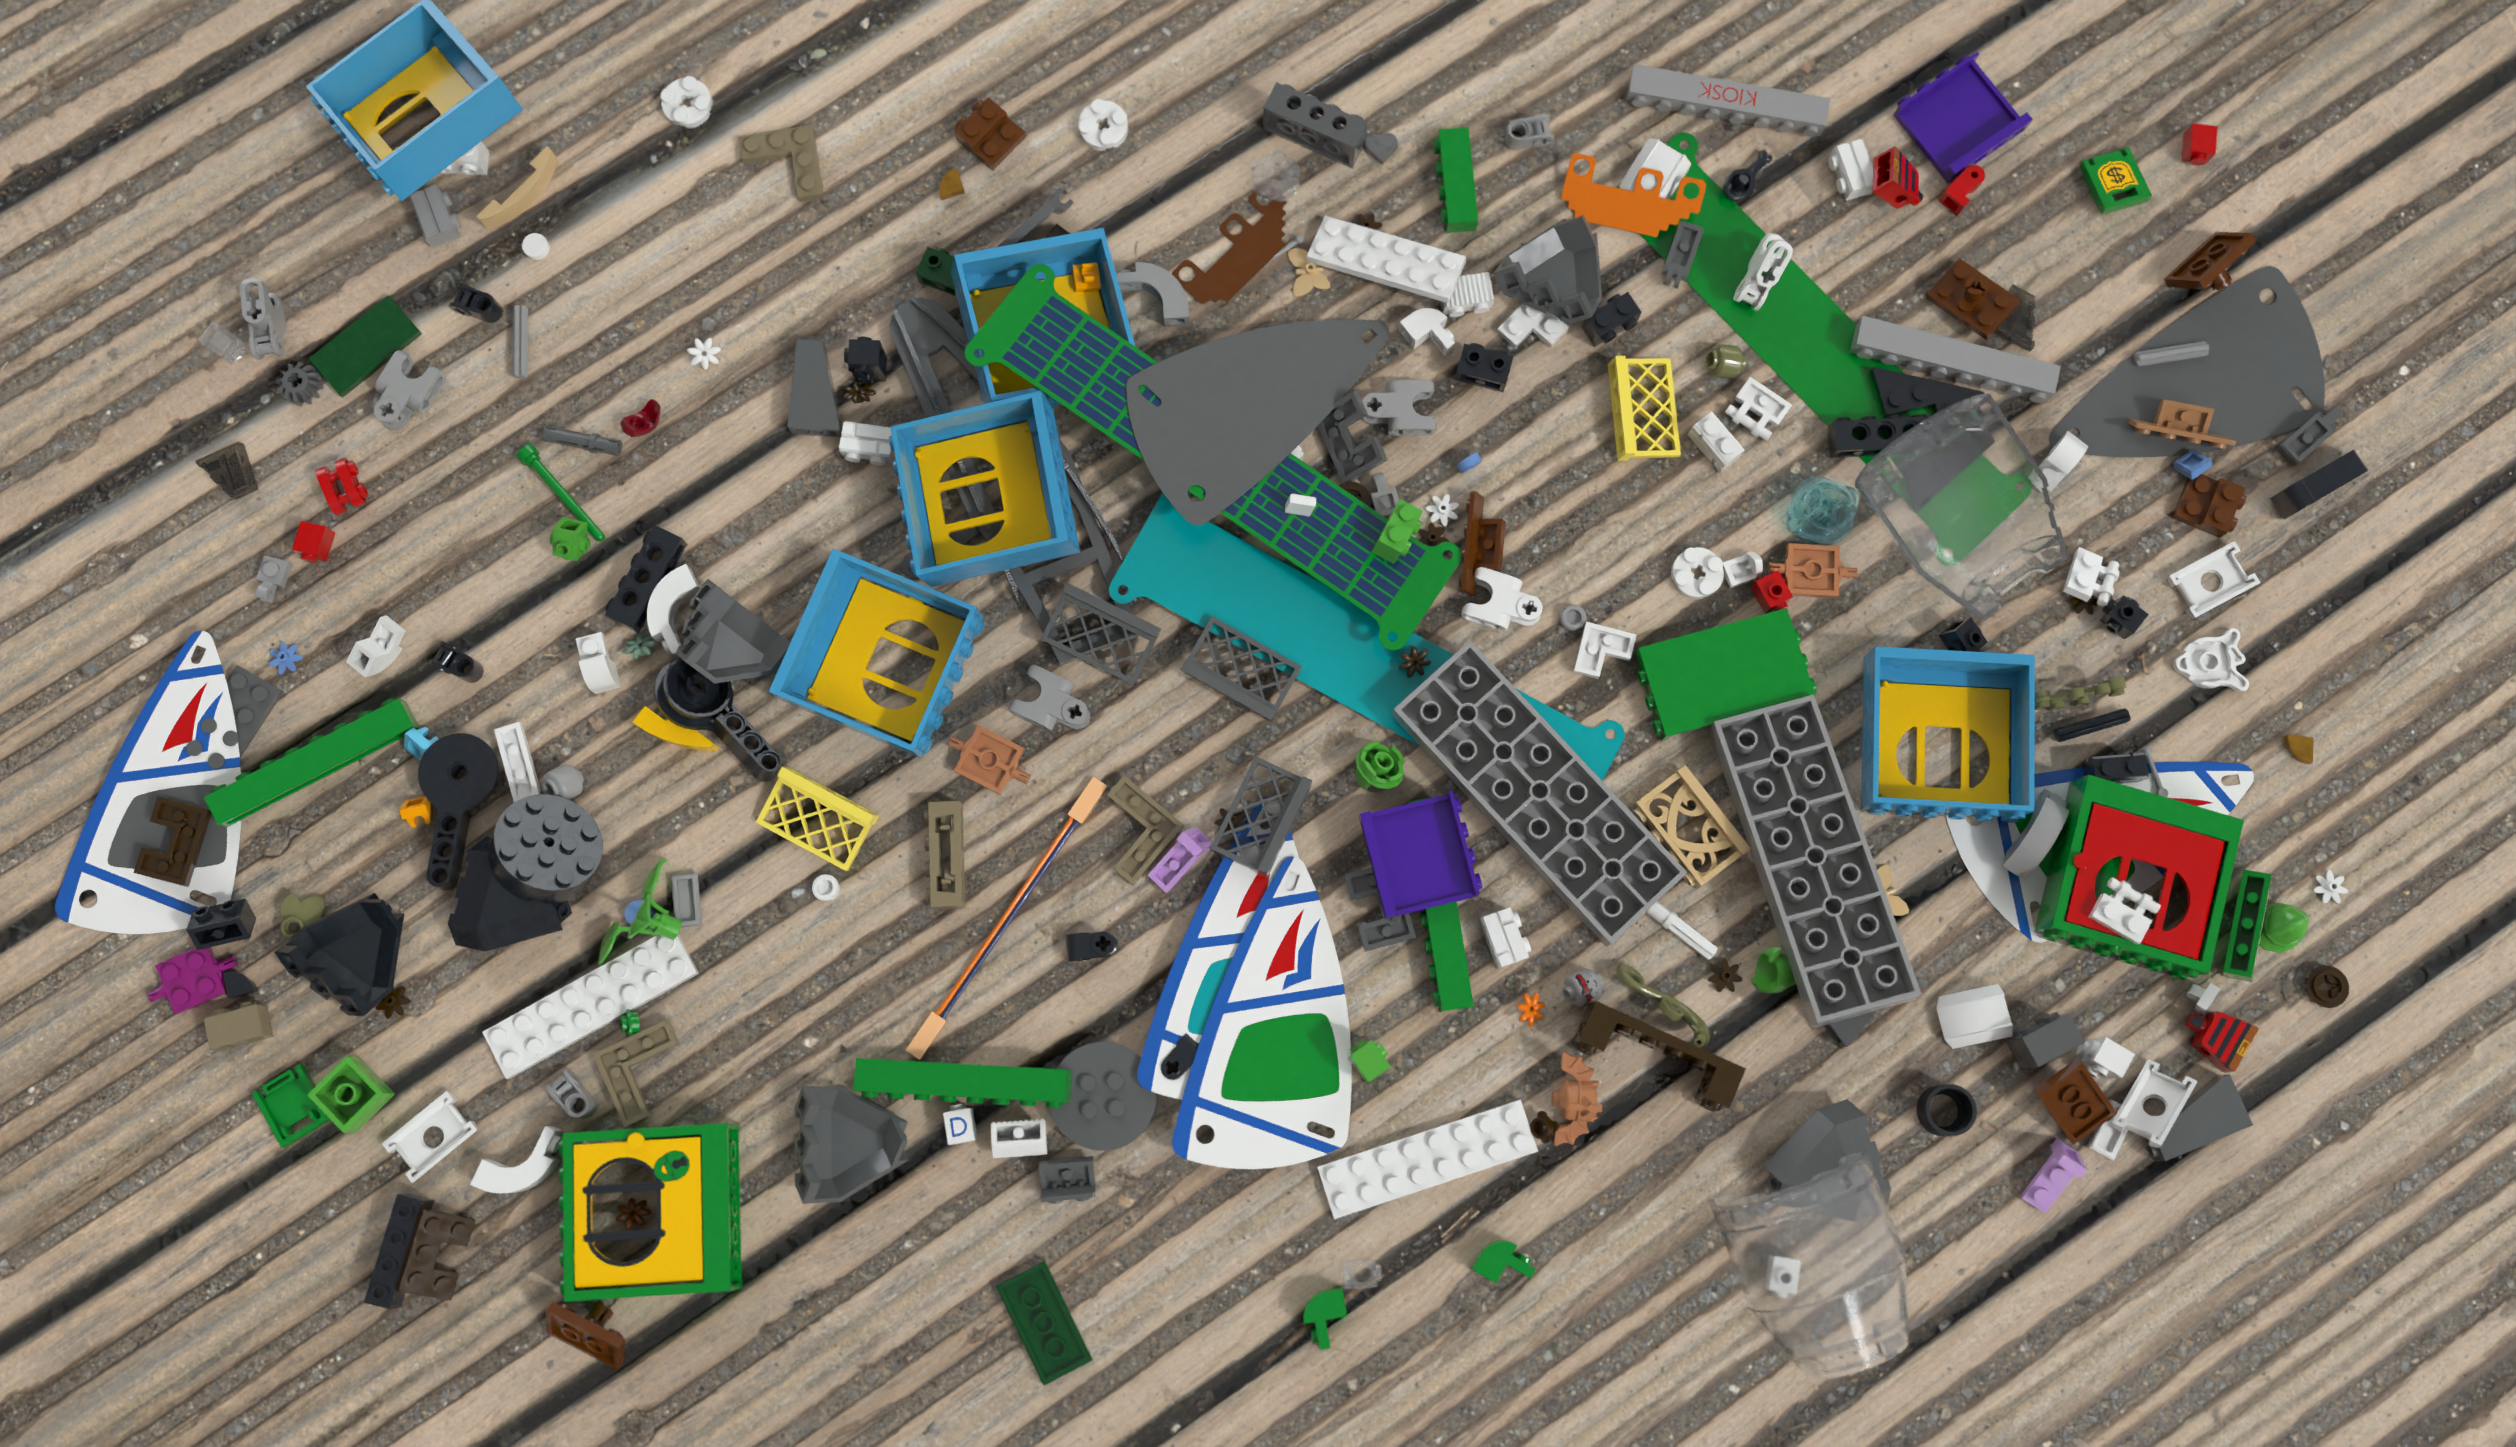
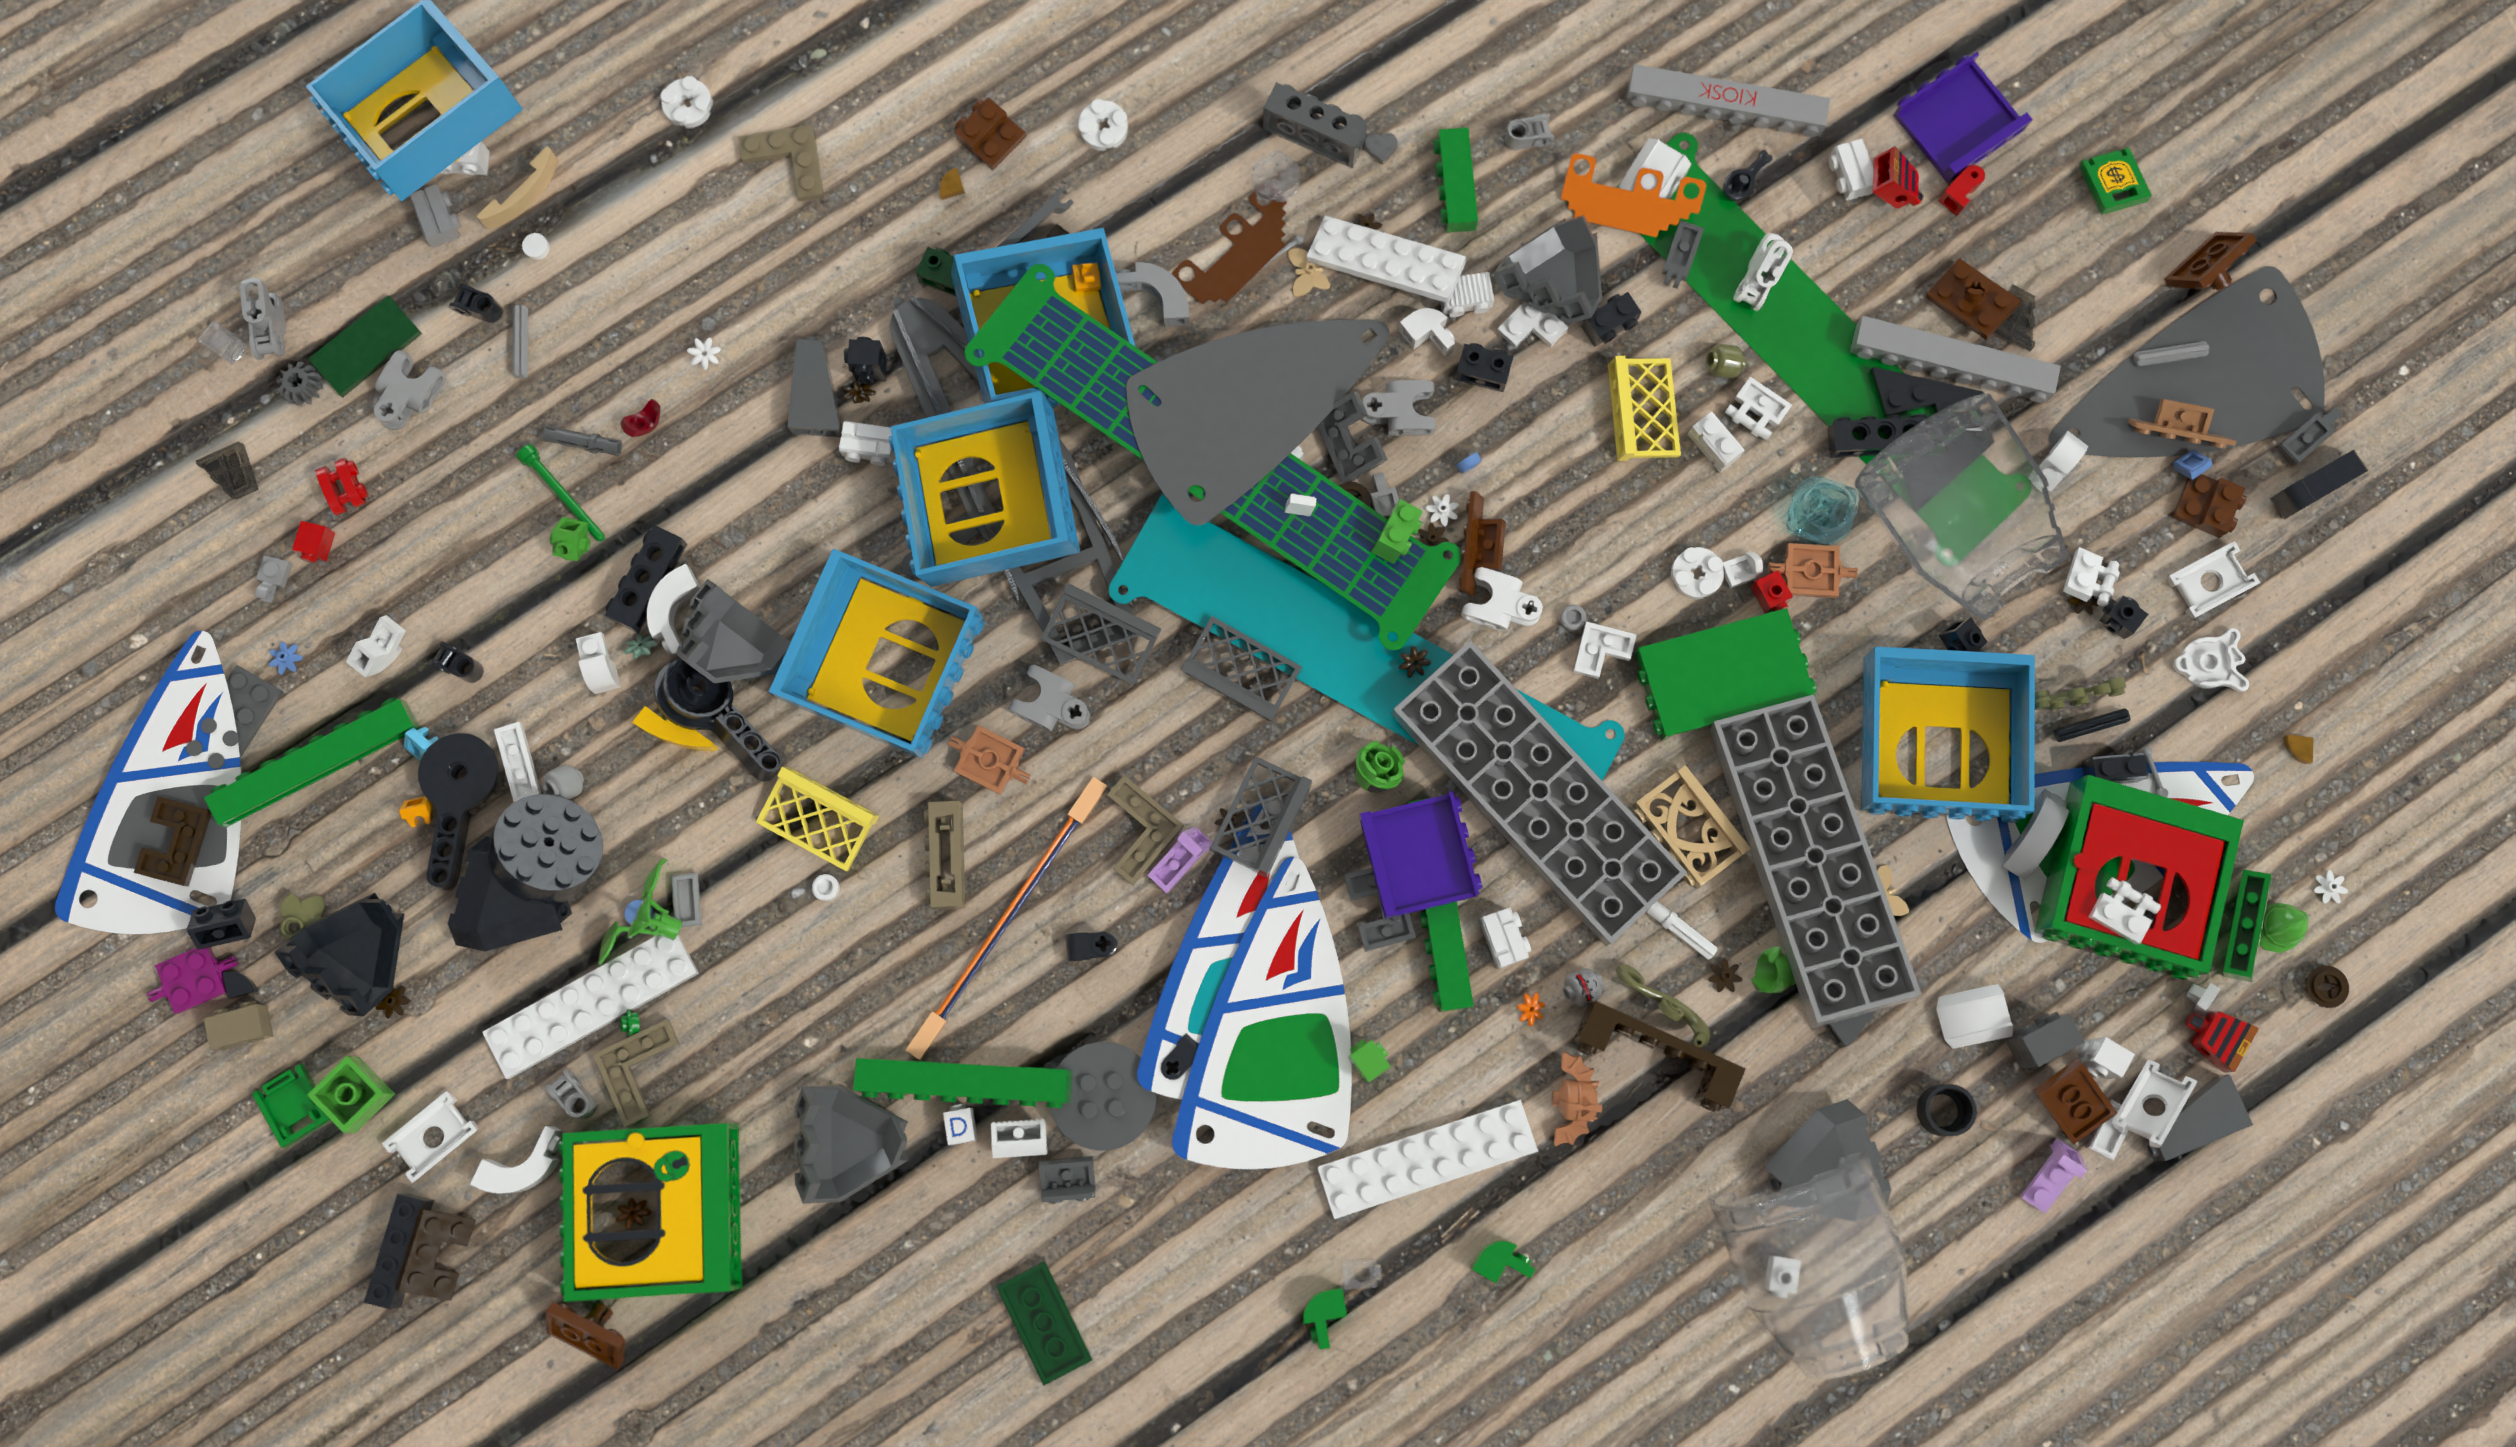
dark brown plate [1530,1111,1559,1143] -> none
red brick [2181,123,2218,165] -> none

